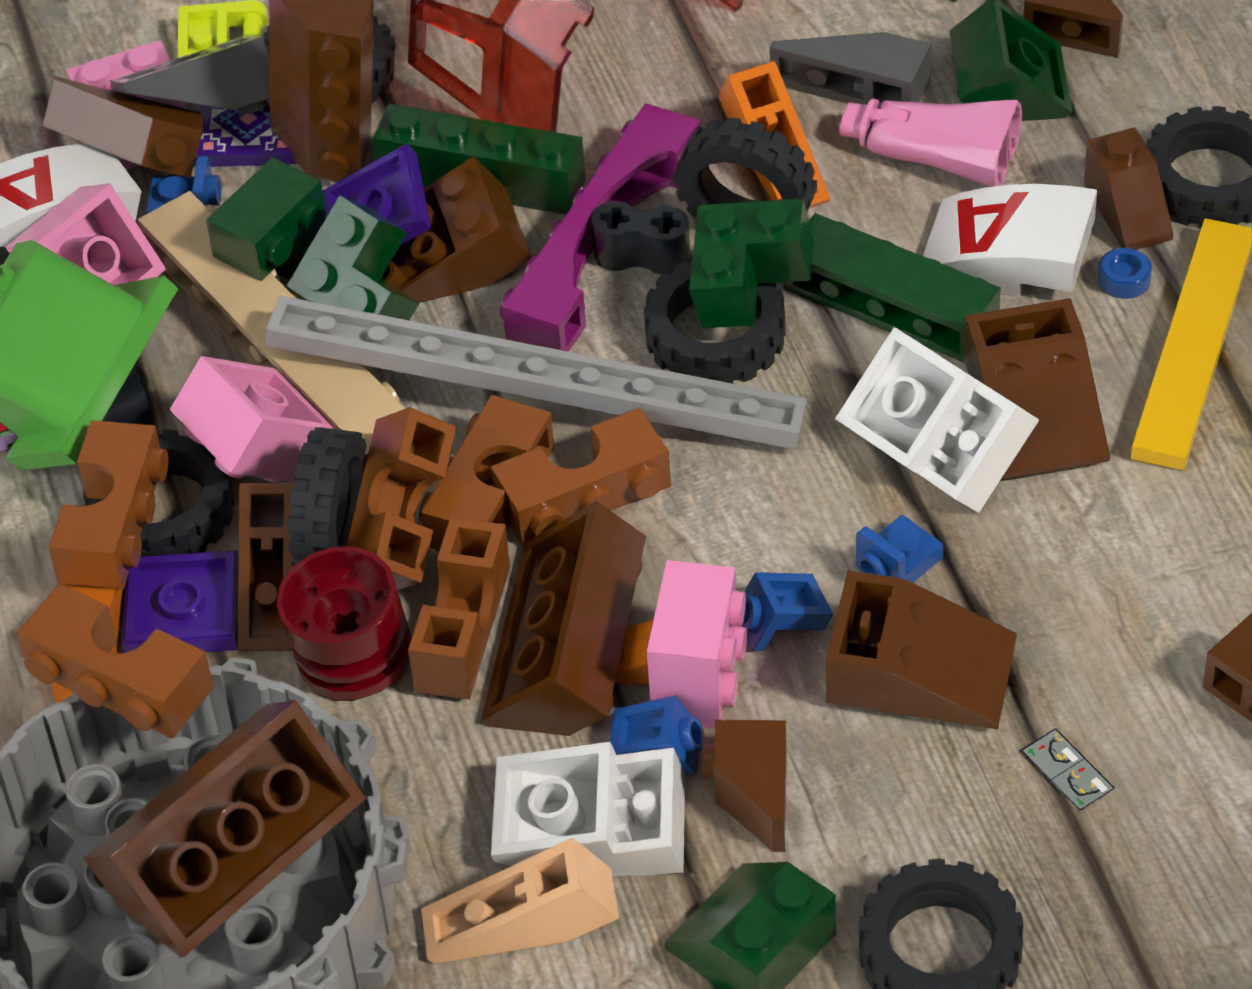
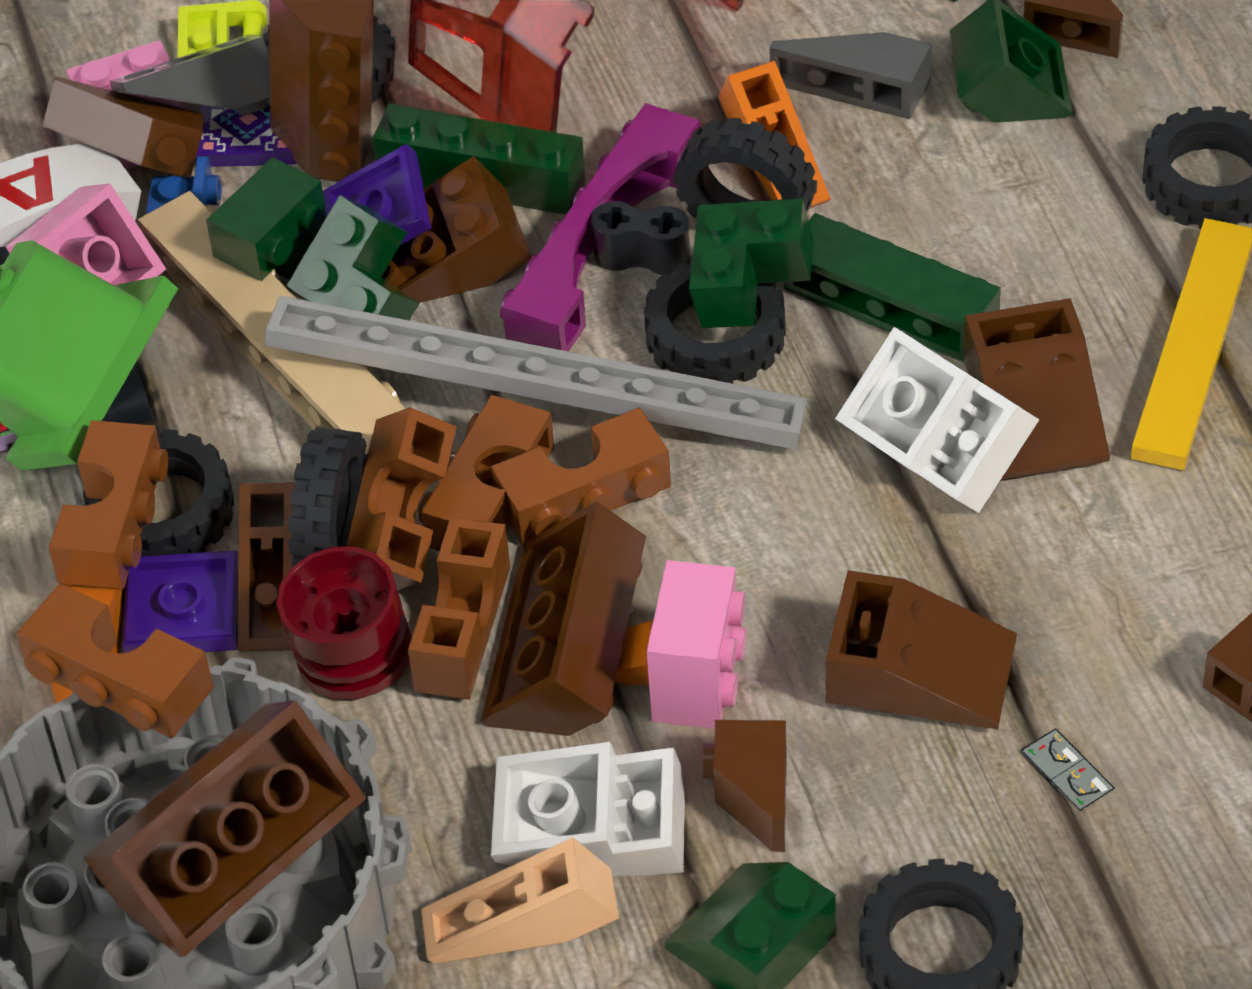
bright pink brick [170,356,335,483] -> none
blue bracket [610,696,705,775] -> none
blue bracket [742,572,833,651] -> none
bright pink piece [839,98,1022,187] -> none
blue bracket [856,514,944,583] -> none
white slope [923,184,1097,298] -> none
reddish brown slope [1084,127,1173,250] -> none
blue tile [1098,248,1152,299] -> none

